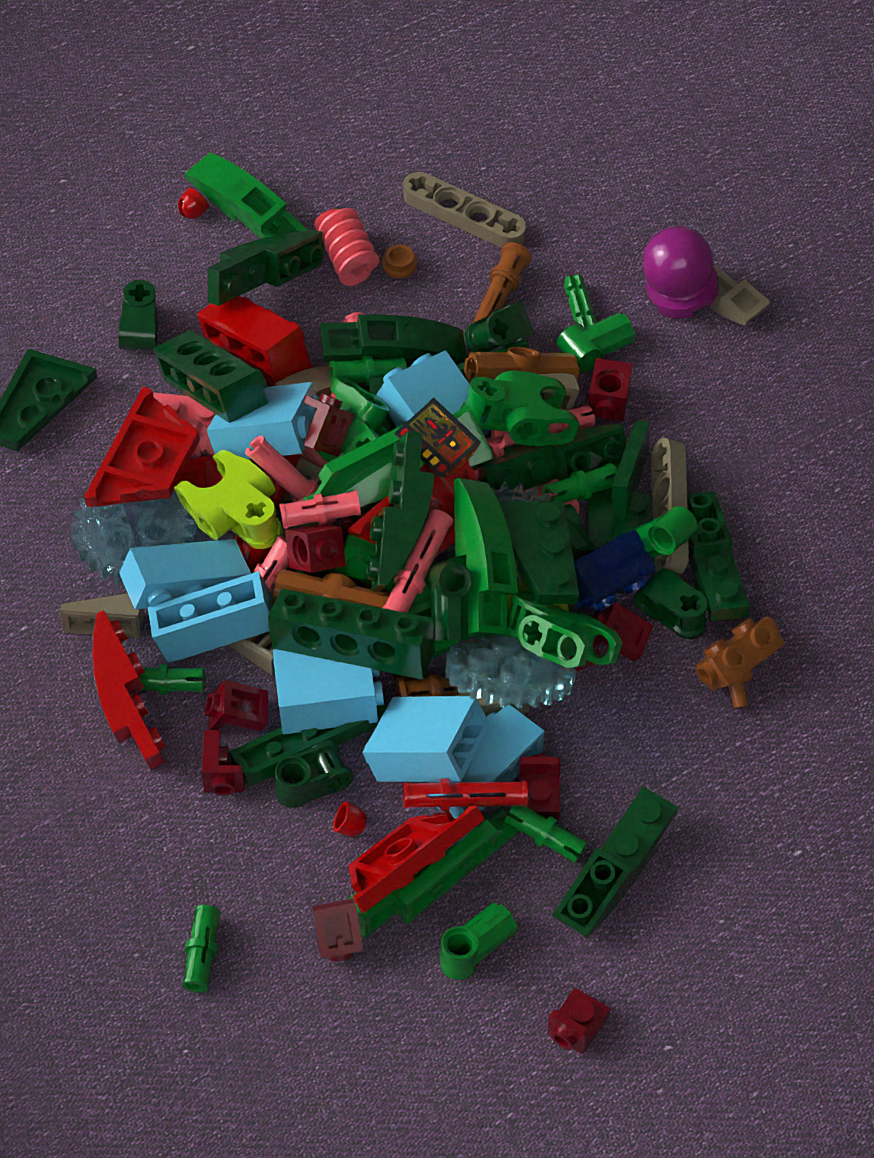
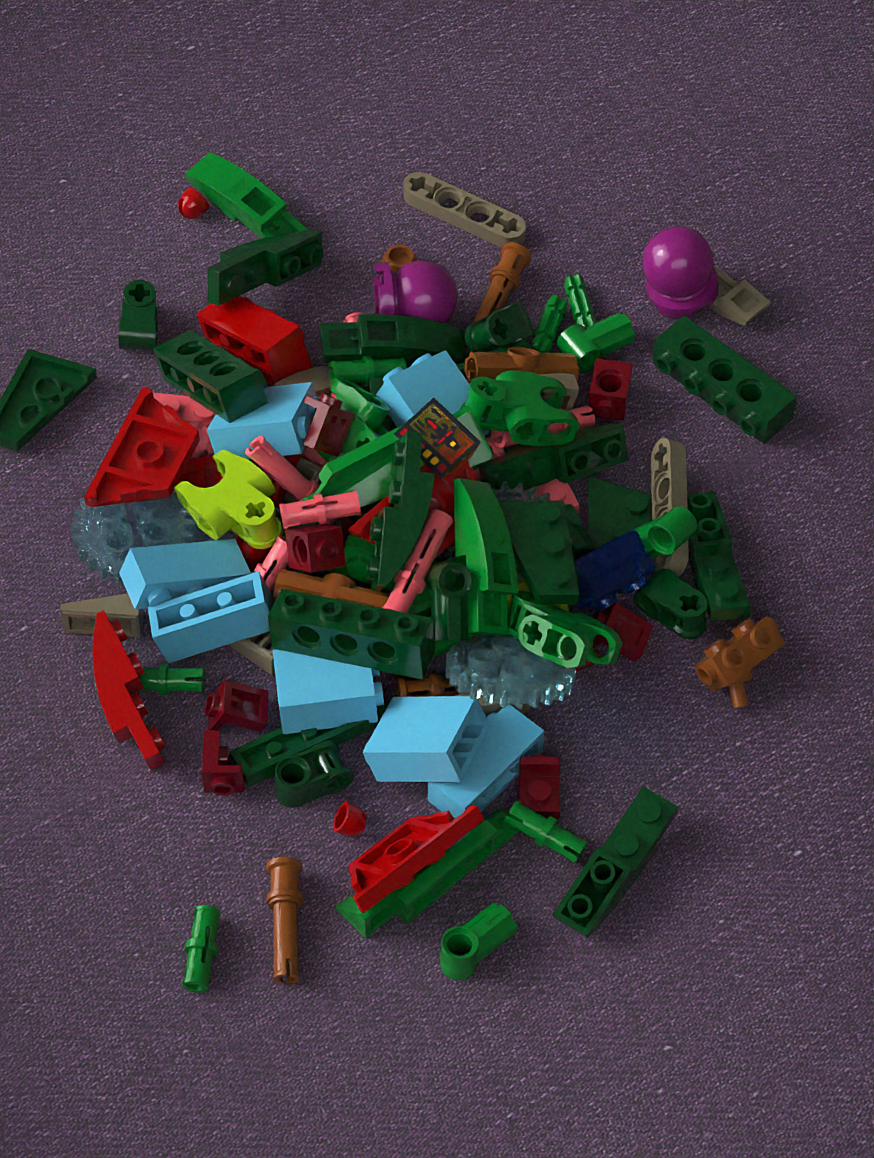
dark red bracket [312,898,363,961] -> none
coral piece [314,208,379,286] -> none
red pin [403,778,528,811] -> none
green pin [542,463,617,503] -> none
dark red bracket [547,988,611,1054] -> none
dark green tile [612,420,650,518] -> none
none -> dark orange pin [266,857,303,985]
none -> magenta tile [373,260,458,323]
none -> green axle [529,295,568,353]
none -> dark green brick [652,315,797,444]

